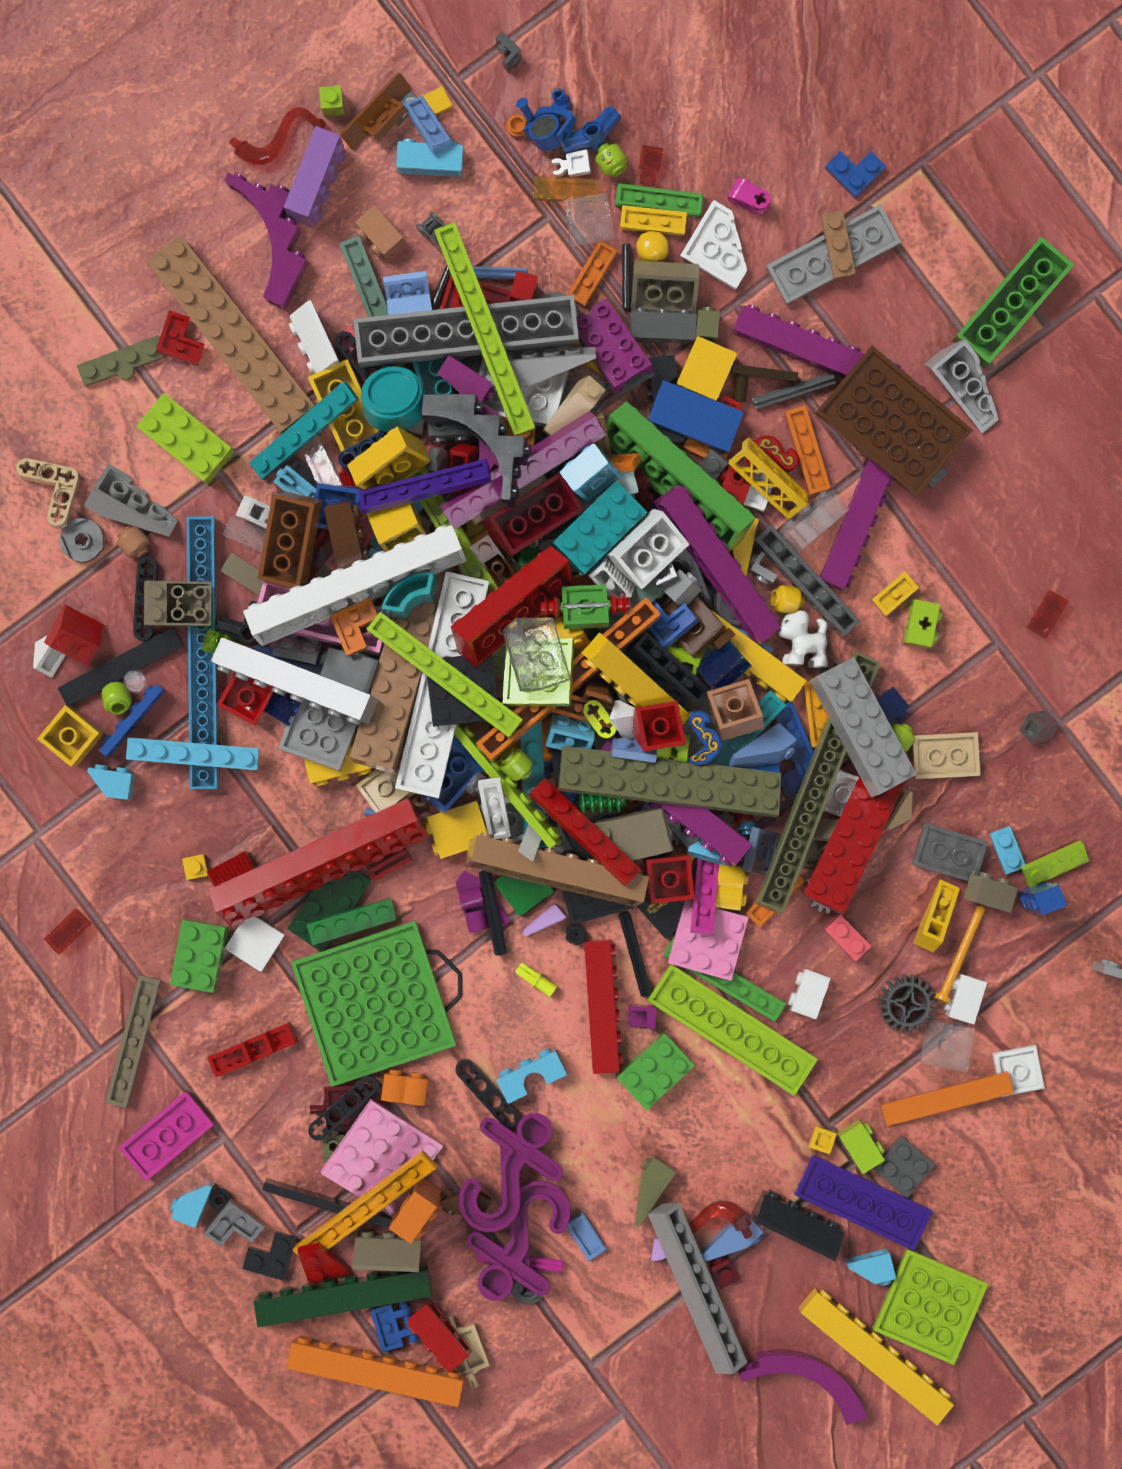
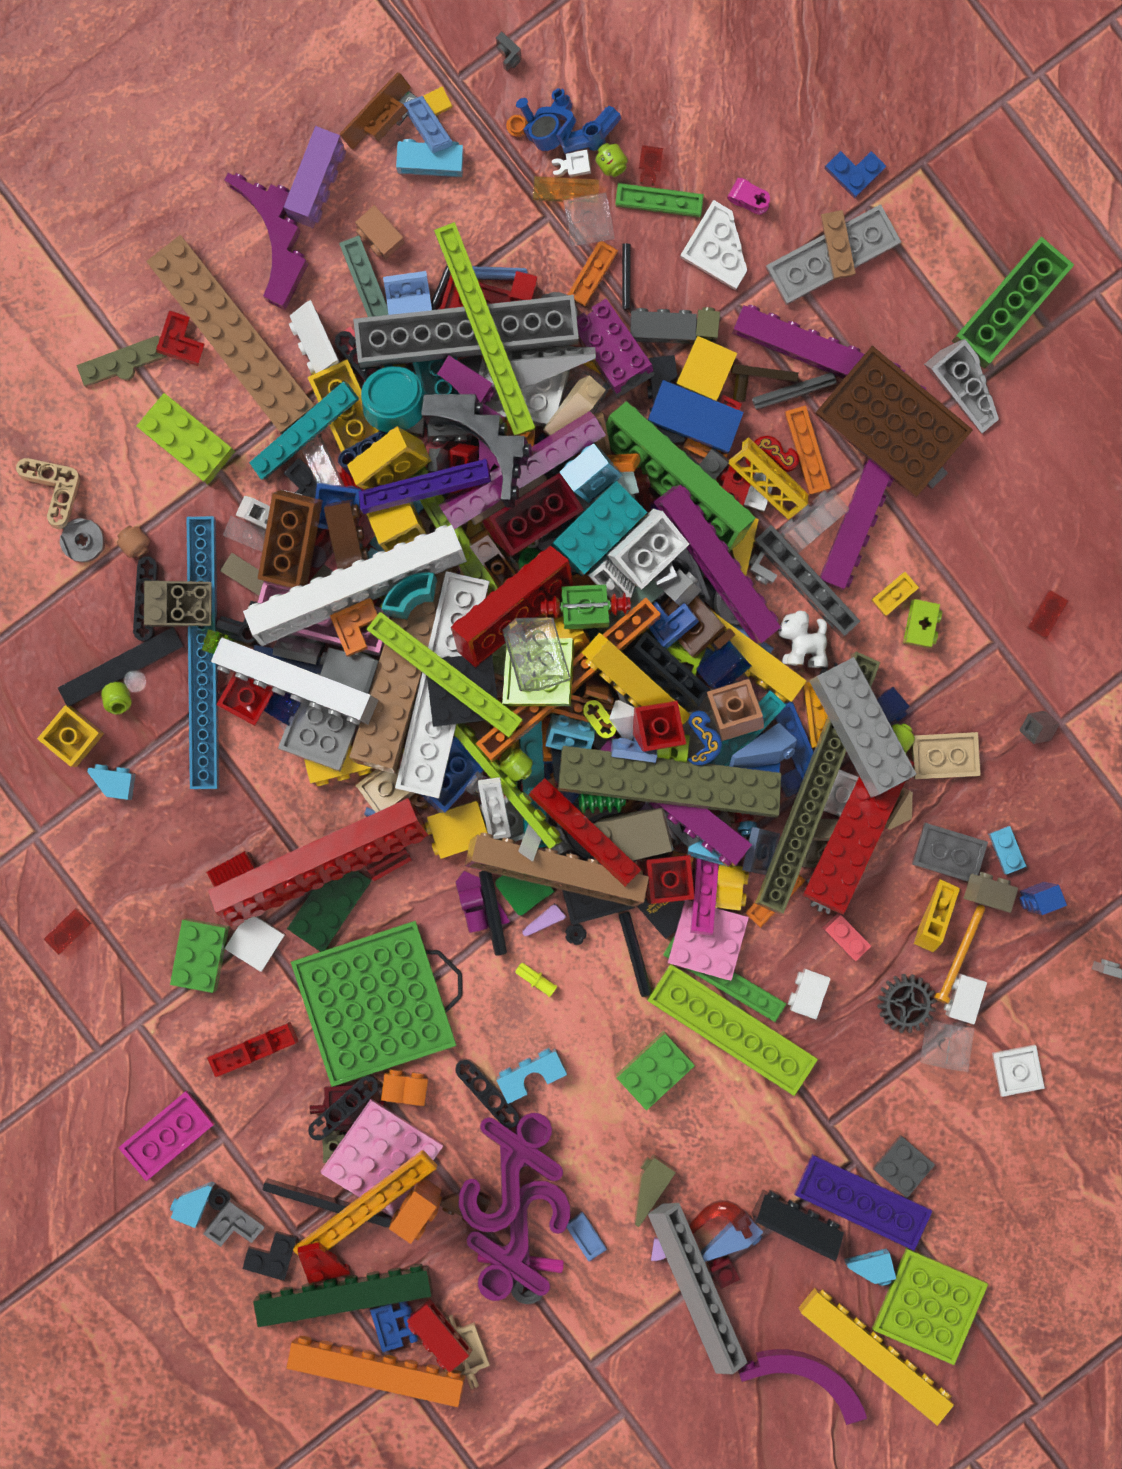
white slope [33,636,65,678] -> none
red slope [44,604,104,666] -> none
light grey wedge [84,464,178,537] -> none
blue plate [99,684,166,757] -> none
dark tan plate [105,974,161,1108] -> none
medium azure plate [126,738,260,770] -> none
yellow plate [182,854,208,880] -> none
clear red animal [229,107,326,165] -> none
medium azure hinge [273,465,316,498] -> none
green plate [306,897,397,945] -> none
lime brick [319,85,345,117] -> none
dark tan slope [352,1230,423,1272] -> none
dark grey piece [415,211,445,253] -> none
red brick [584,939,623,1074] -> none
yellow plate [620,205,687,236] -> none
magenta panel [628,1004,656,1029] -> none
dark tan slope [631,260,699,314] -> none
yellow hair [636,231,669,262] -> none
yellow head [771,585,805,614] -> none
yellow plate [808,1125,837,1155] -> none
lime brick [837,1120,885,1174] -> none
orange tile [880,1071,1014,1126] -> none
lime plate [1021,840,1089,888] -> none

